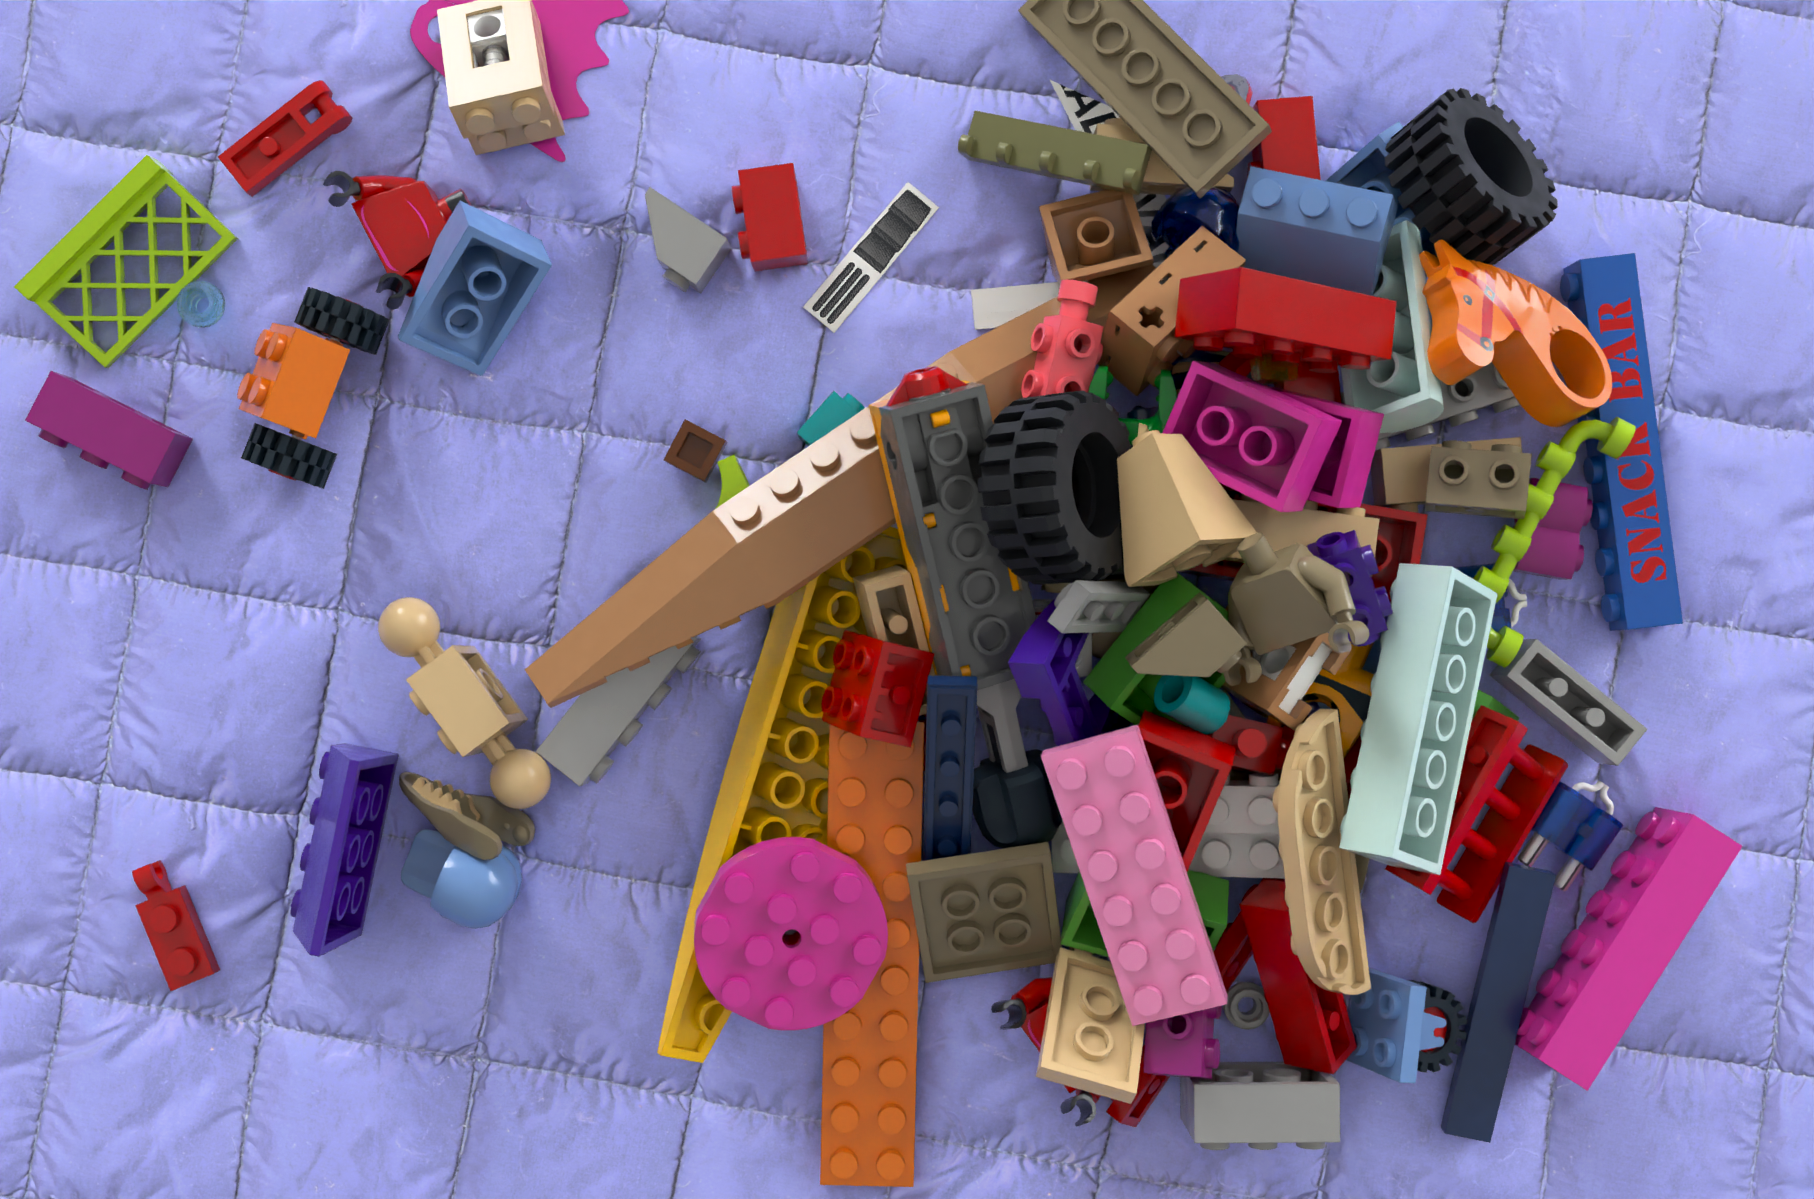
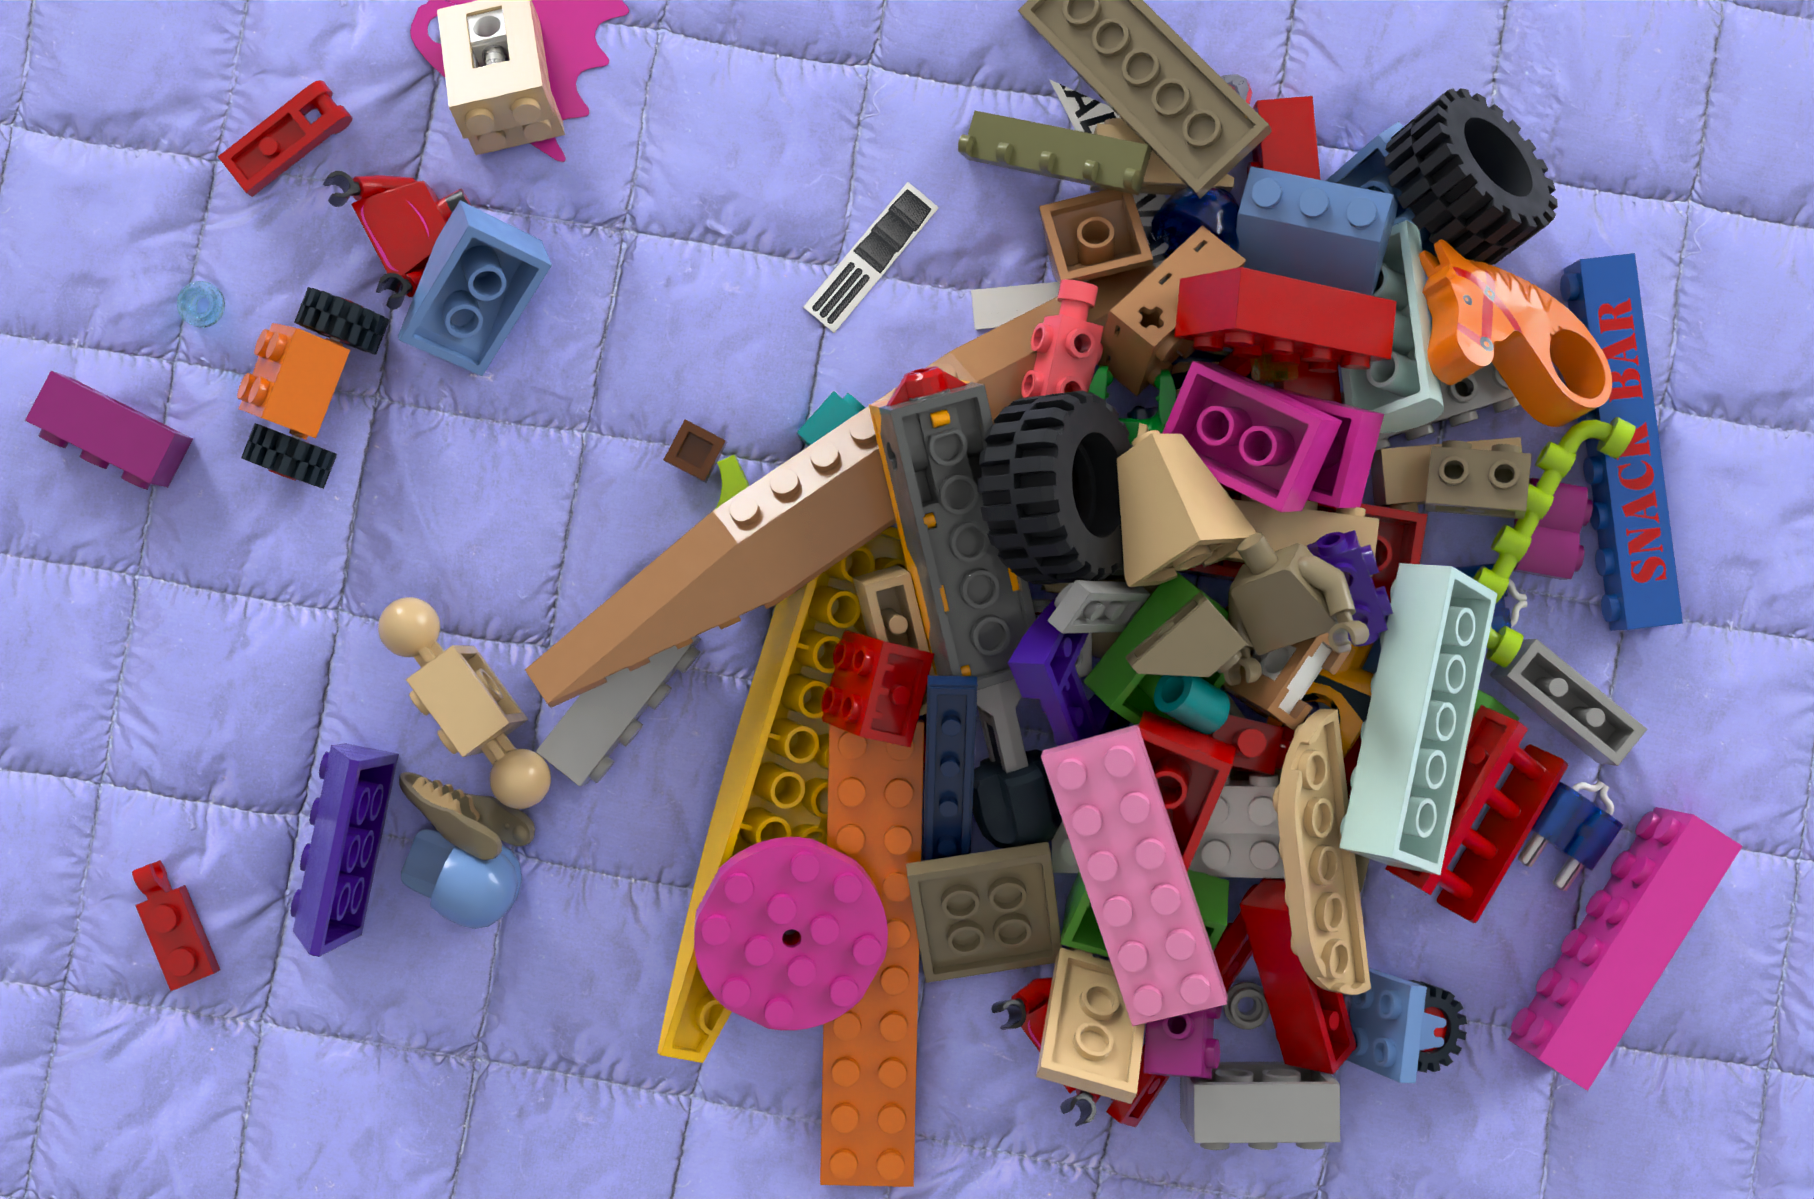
lime fence [14,155,238,368] -> none
light grey slope [645,187,731,294] -> none
red brick [732,163,808,272] -> none
dark blue tile [1441,862,1556,1143] -> none

